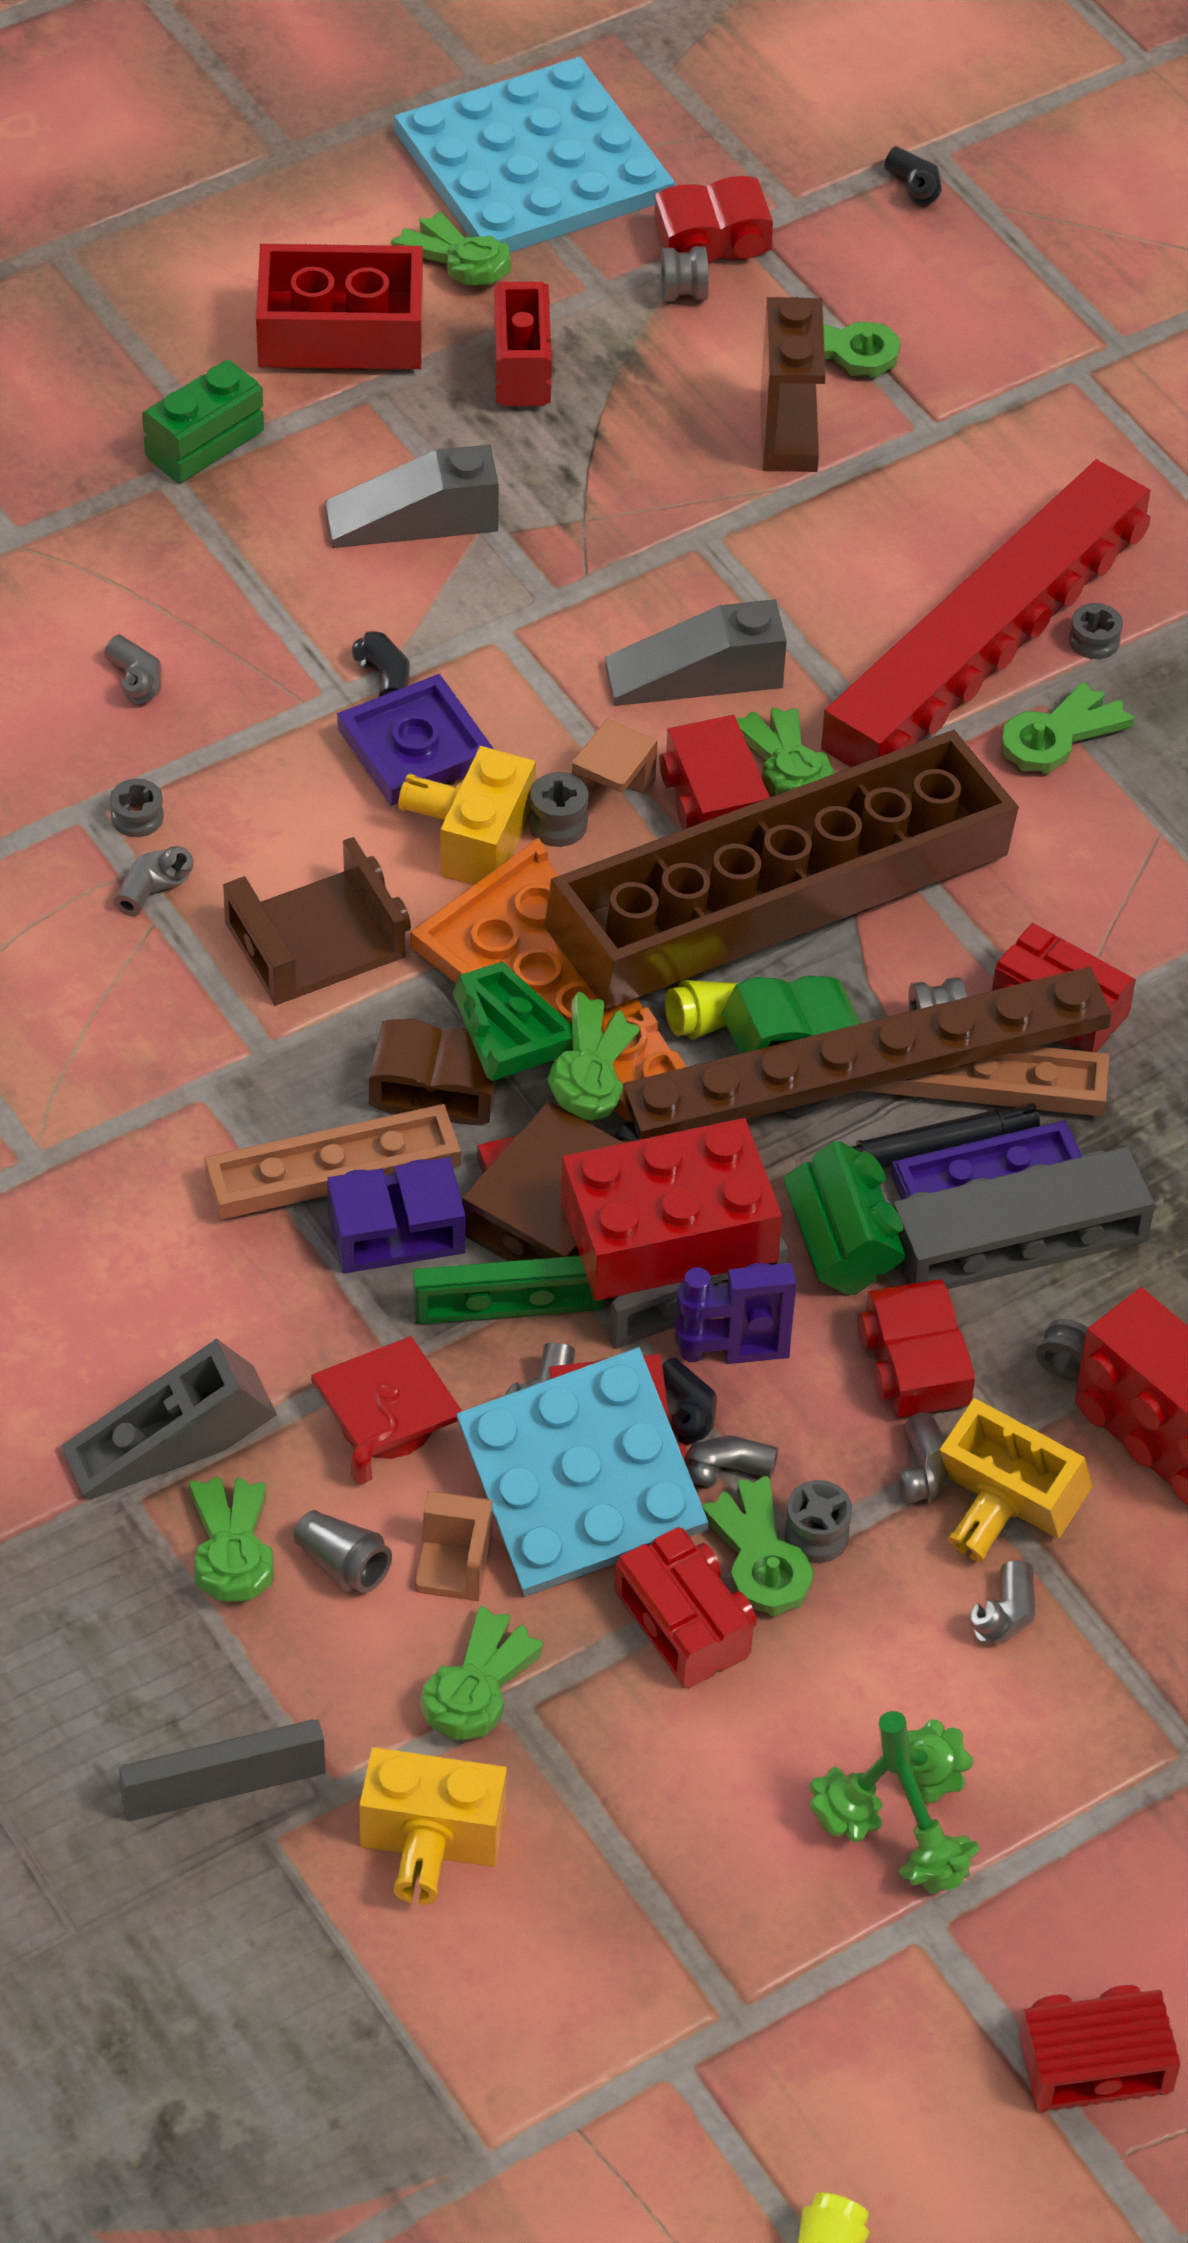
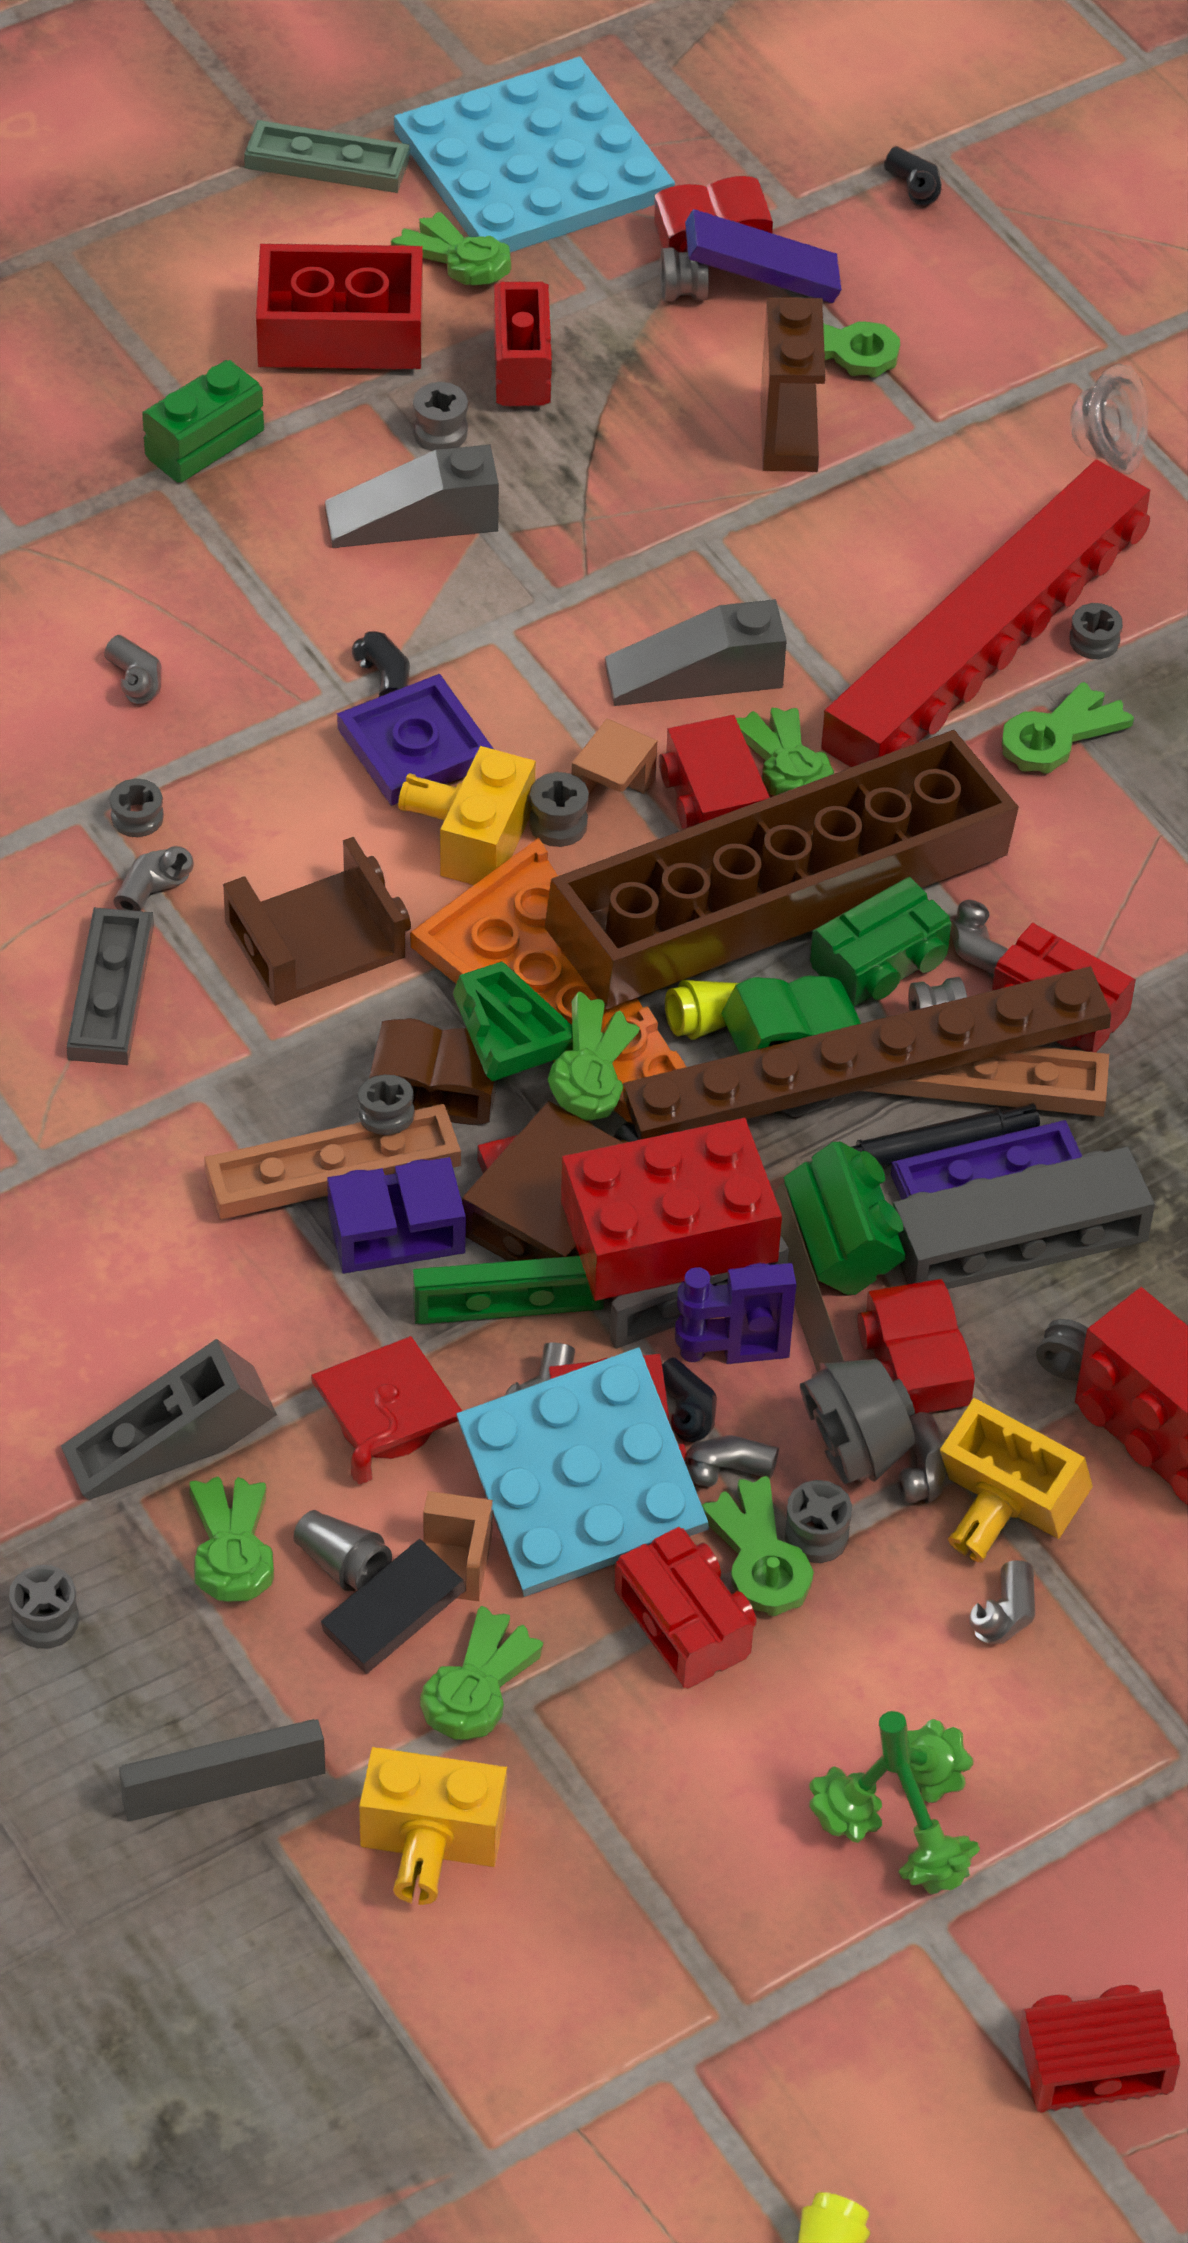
none -> flat silver wheel [9,1565,79,1649]
none -> dark grey tile [67,907,154,1065]
none -> sand green tile [244,120,410,193]
none -> black tile [321,1538,466,1674]
none -> dark grey bush [358,1074,415,1135]
none -> flat silver wheel [413,382,468,451]
none -> dark purple tile [685,209,842,303]
none -> dark tan sticker [774,1183,844,1372]
none -> dark grey cone [799,1359,915,1484]
none -> green brick [810,877,952,1007]
none -> flat silver arm [950,900,1008,975]
none -> clear hat [1070,363,1148,475]

